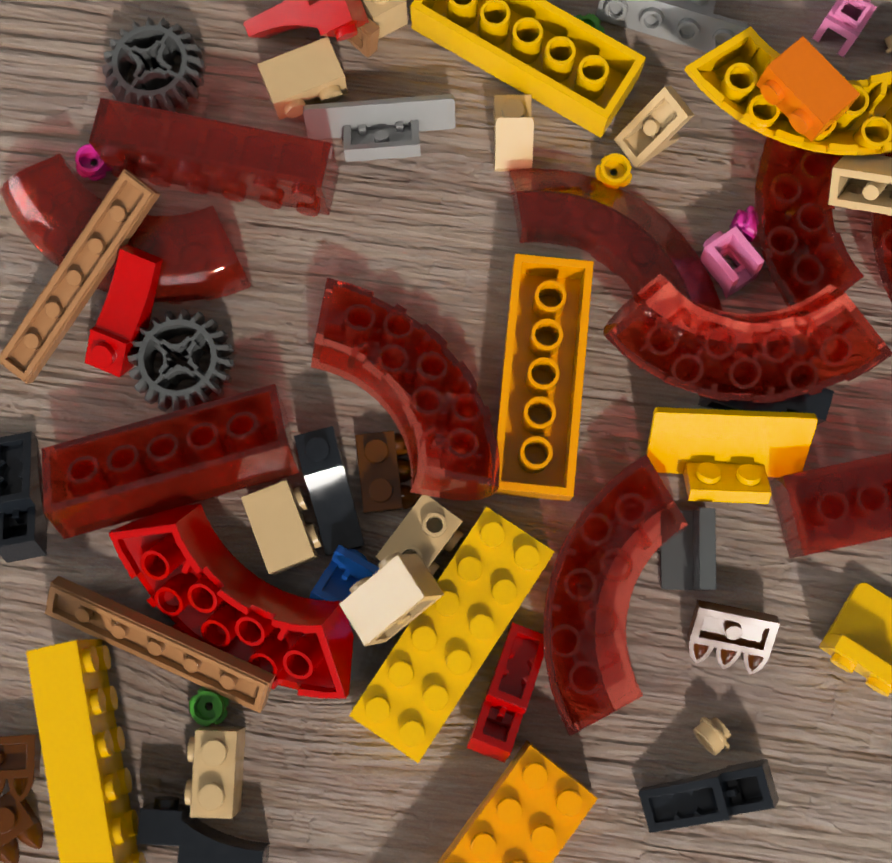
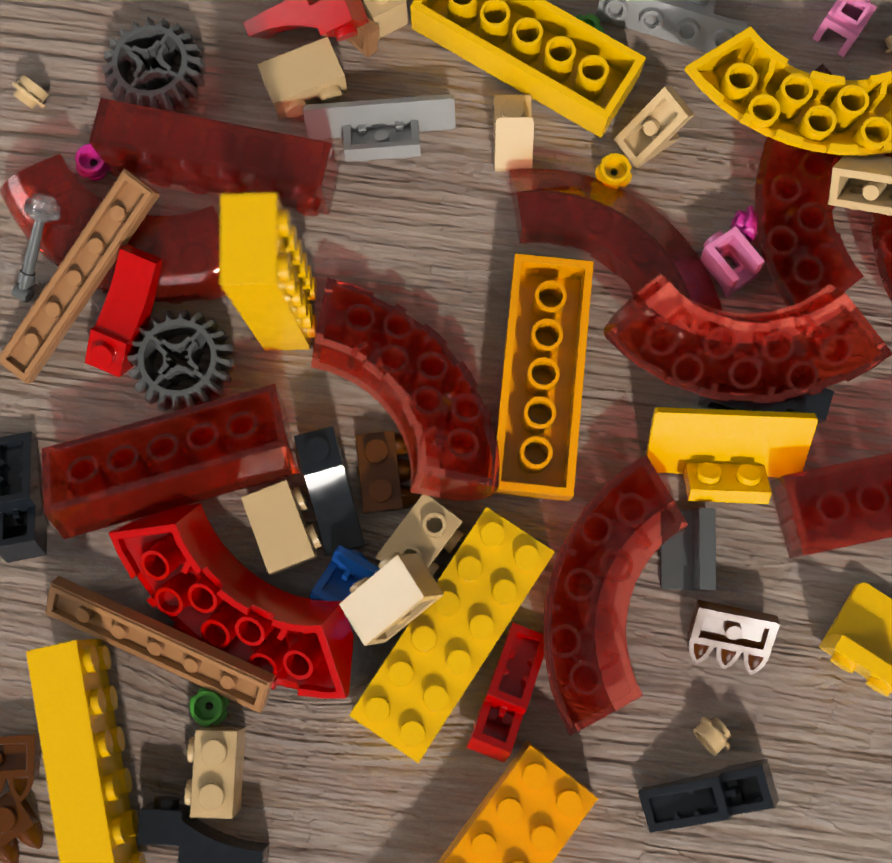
orange brick [756,36,860,142] -> none
none -> tan plate [12,75,49,110]
none -> piece [12,194,61,303]
none -> yellow brick [220,193,317,351]

